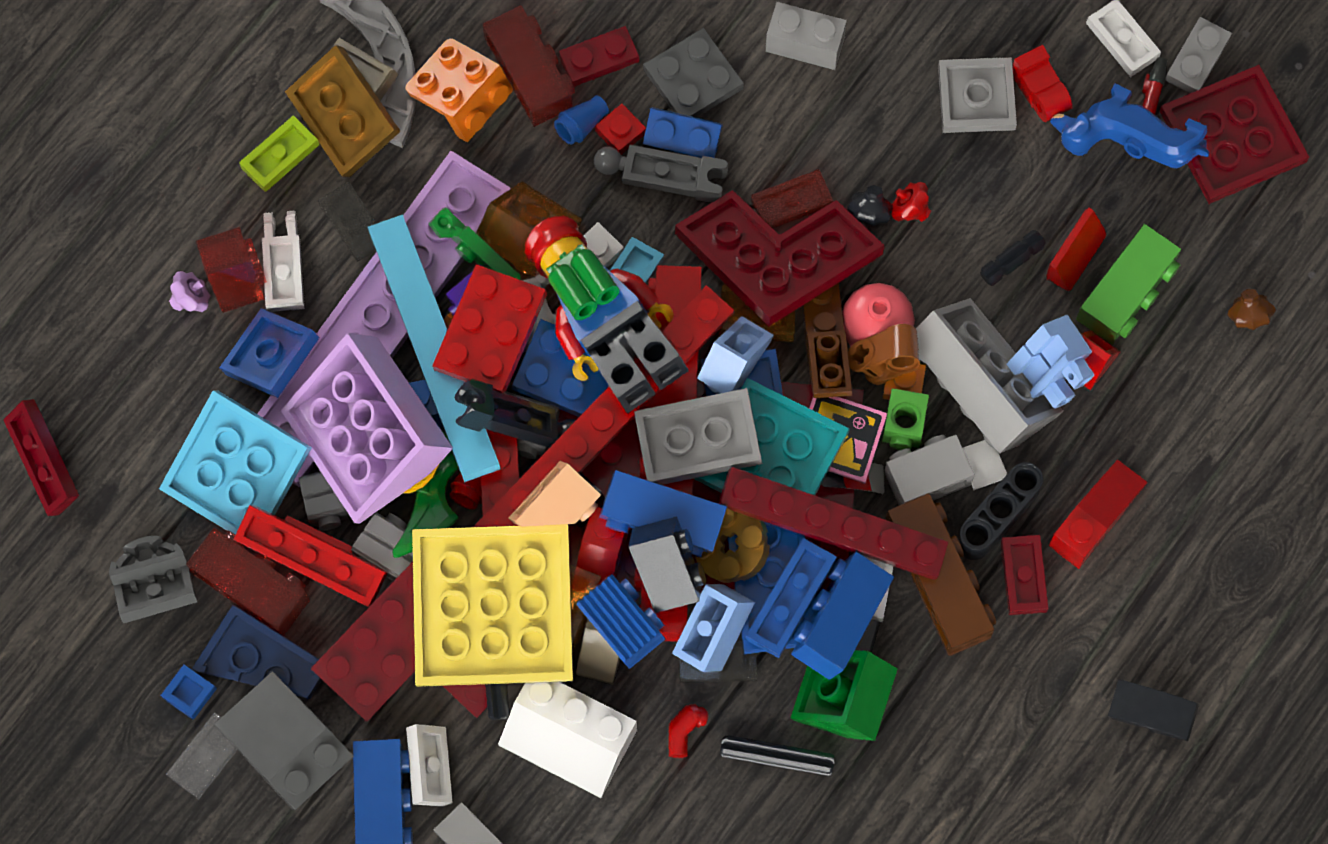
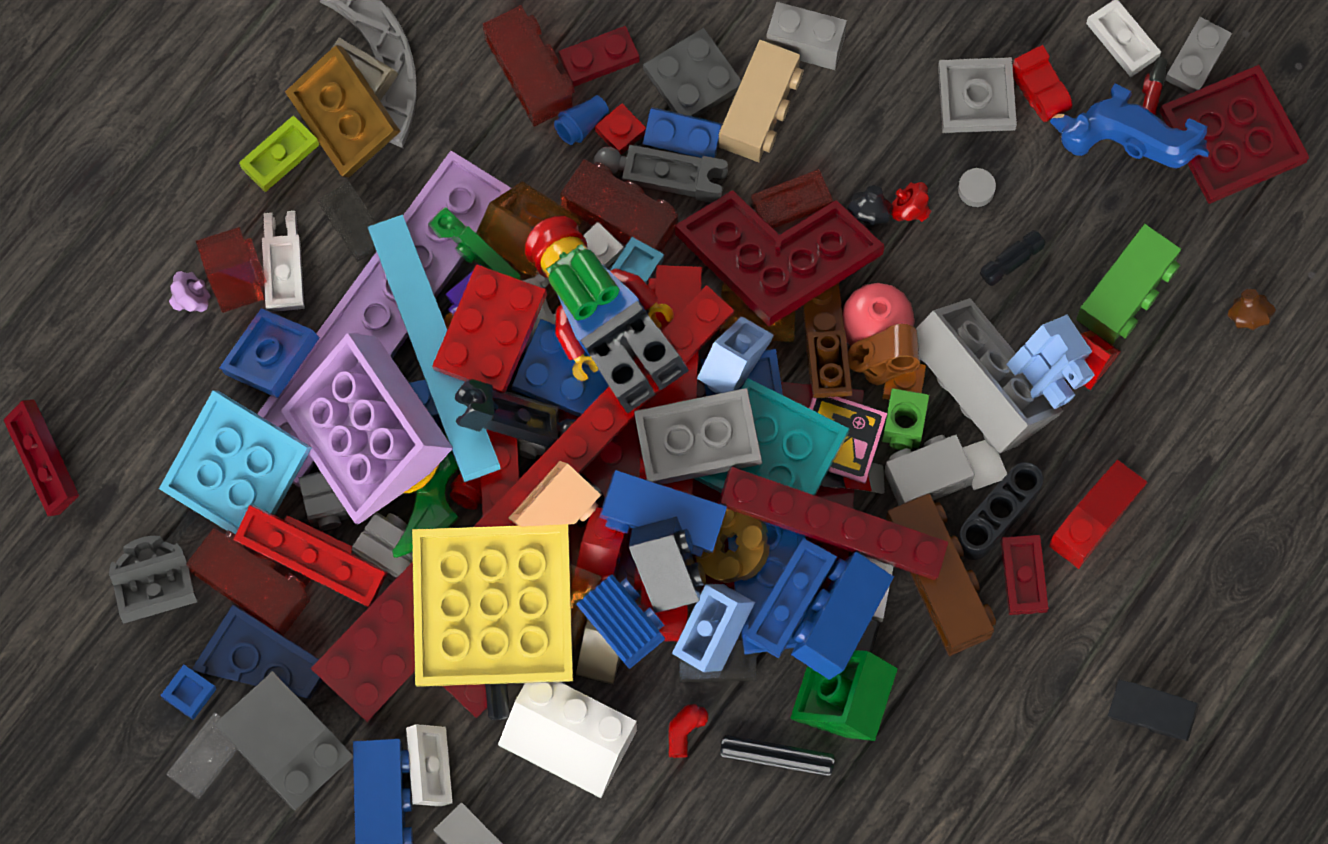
orange bracket [405,39,514,142] -> none
red slope [1046,208,1106,291] -> none
none -> clear red brick [560,159,678,252]
none -> tan brick [719,40,804,162]
none -> light grey tile [958,168,996,207]

